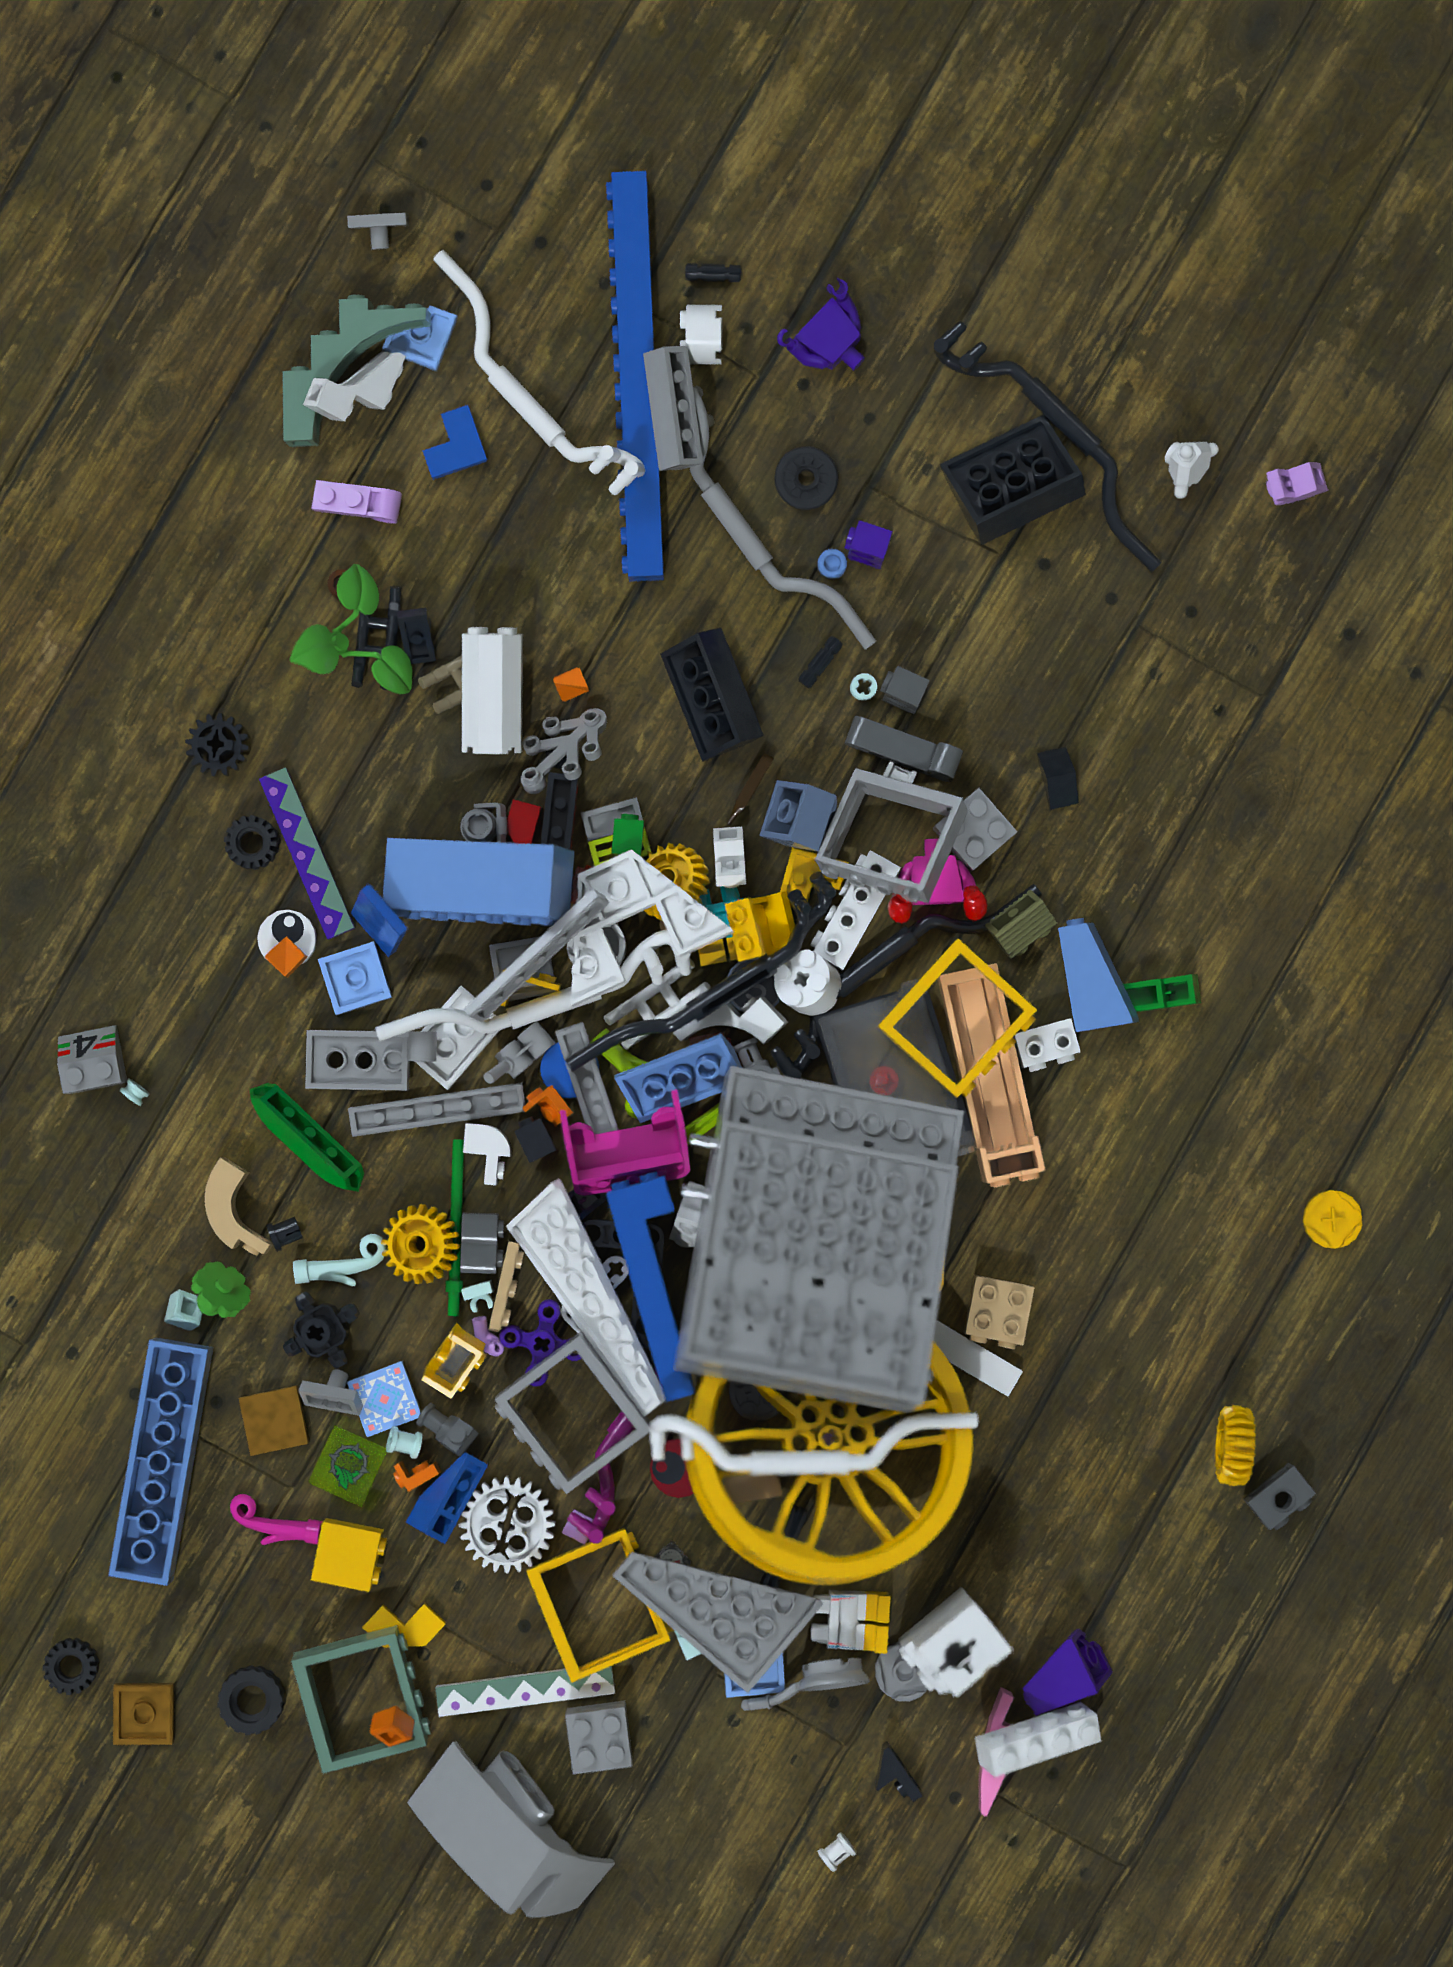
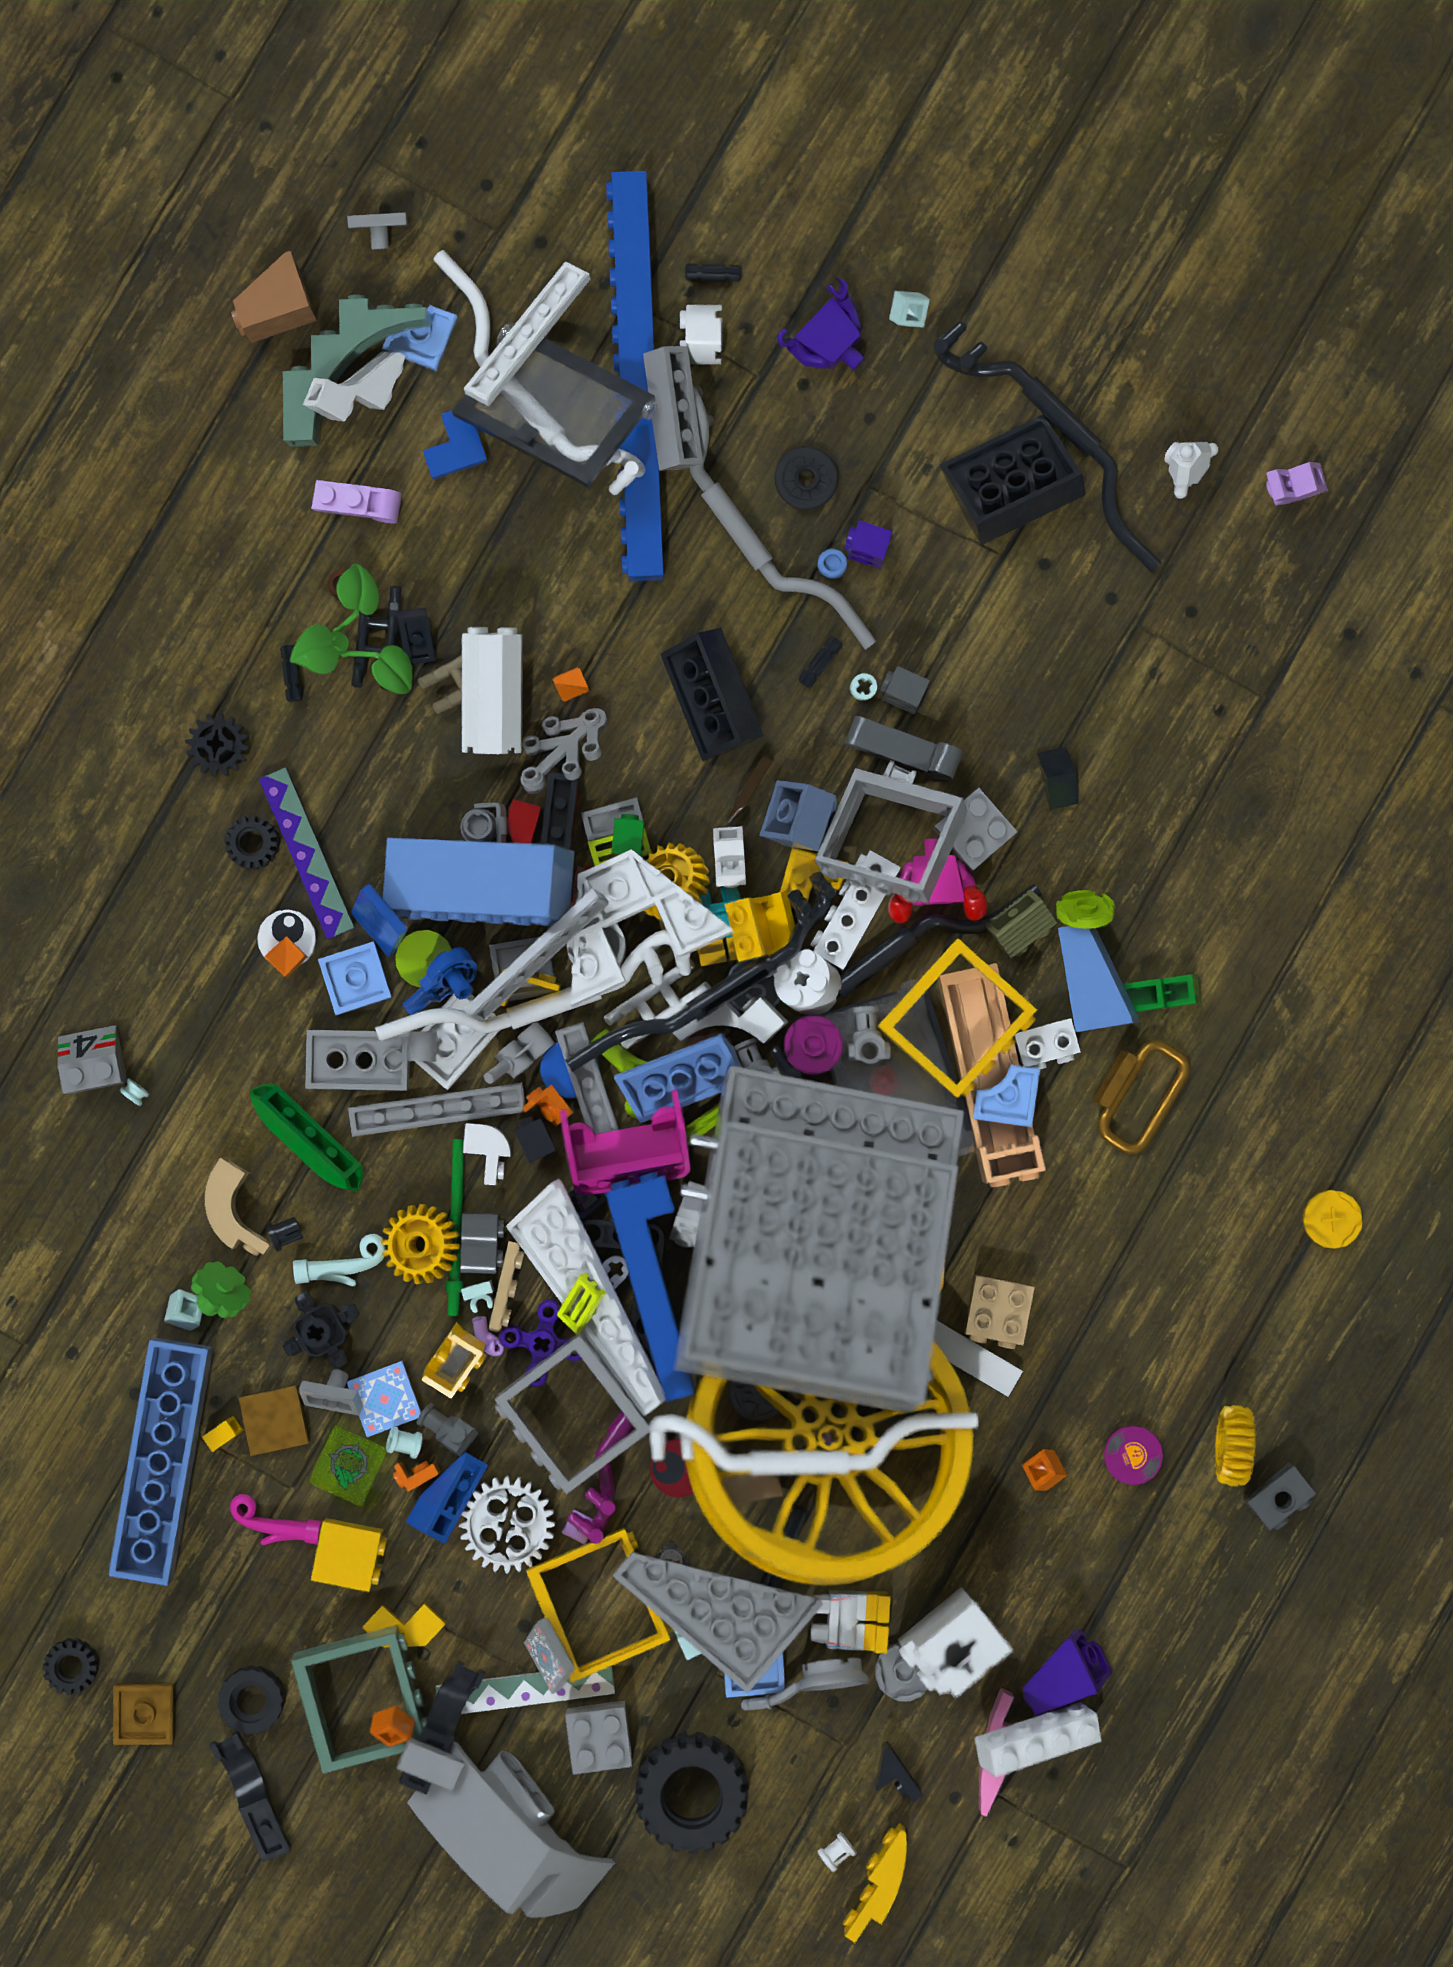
none -> yellow piece [202,1415,244,1452]
none -> black piece [210,1731,291,1862]
none -> medium nougat slope [231,251,317,343]
none -> black axle [280,645,303,702]
none -> lime tile [395,930,452,988]
none -> light grey tile [397,1738,464,1790]
none -> black piece [399,1660,486,1795]
none -> blue pin [402,947,478,1015]
none -> door [452,322,657,488]
none -> white tile [464,261,590,407]
none -> light grey tile [524,1618,575,1694]
none -> neon yellow tile [556,1272,606,1334]
none -> black tyre [635,1732,749,1854]
none -> magenta tile [784,1016,843,1075]
none -> yellow slope [843,1823,906,1943]
none -> light grey connector [847,1006,890,1065]
none -> light aqua slope [890,291,930,327]
none -> light blue tile [973,1064,1040,1127]
none -> orange slope [1022,1449,1068,1491]
none -> lime tile [1056,890,1115,929]
none -> pearl gold bar [1091,1040,1190,1154]
none -> magenta tile [1103,1425,1163,1485]

